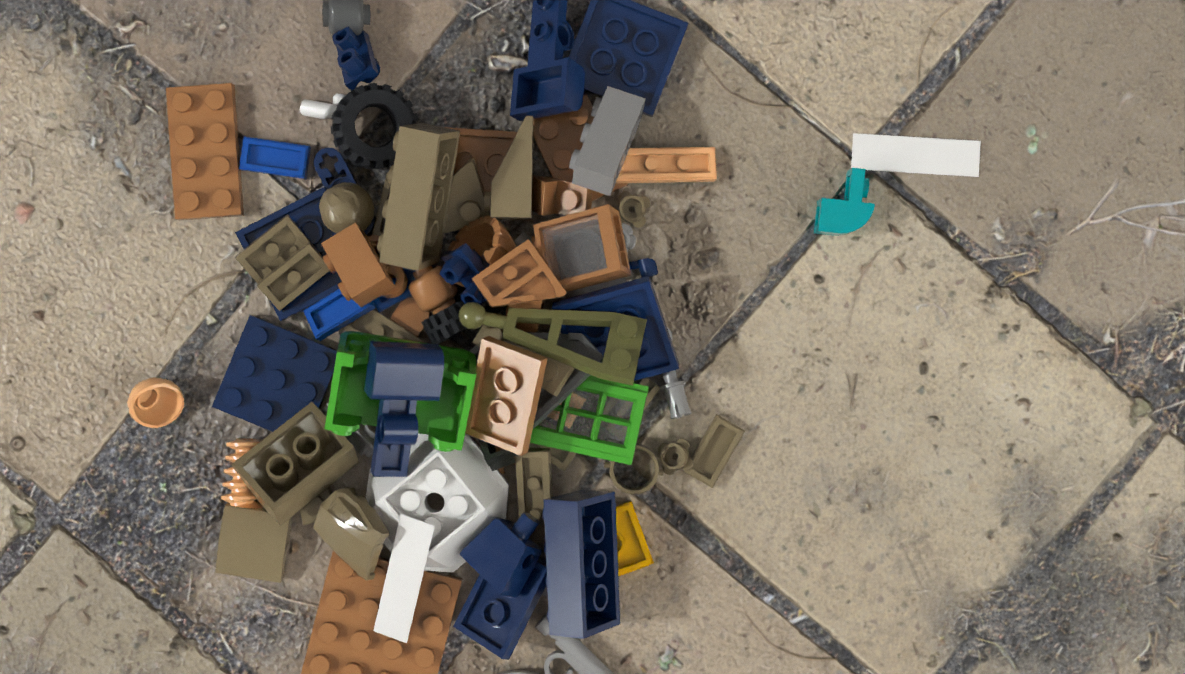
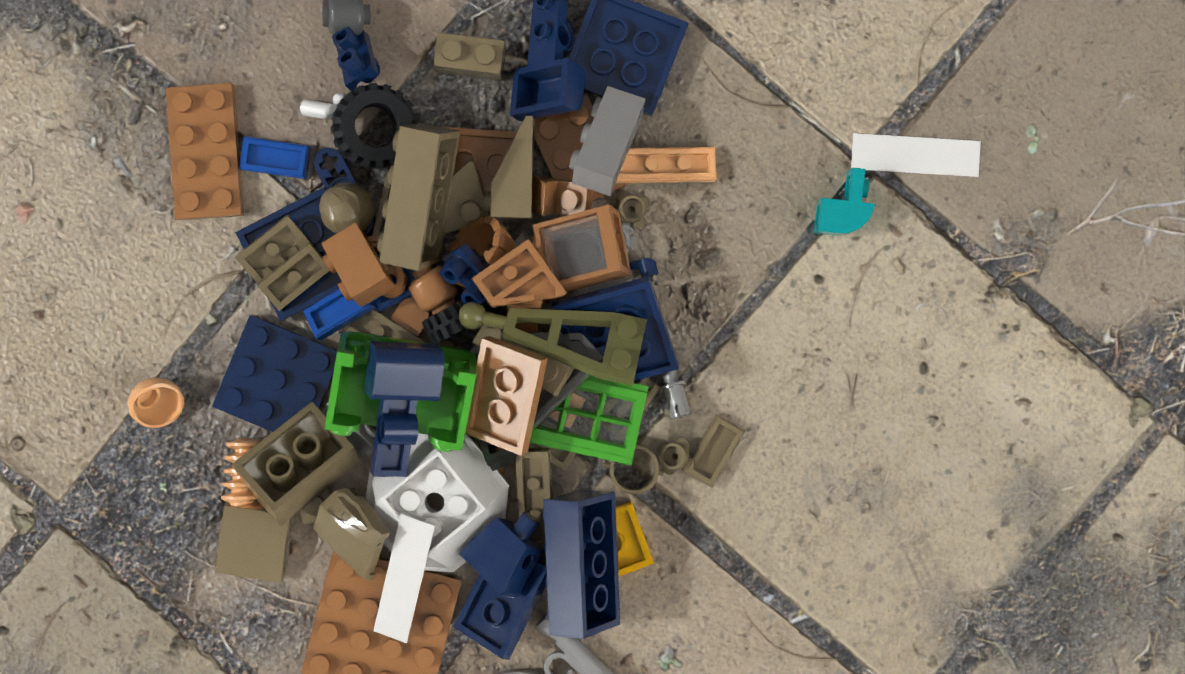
none -> dark tan brick [433,33,506,81]

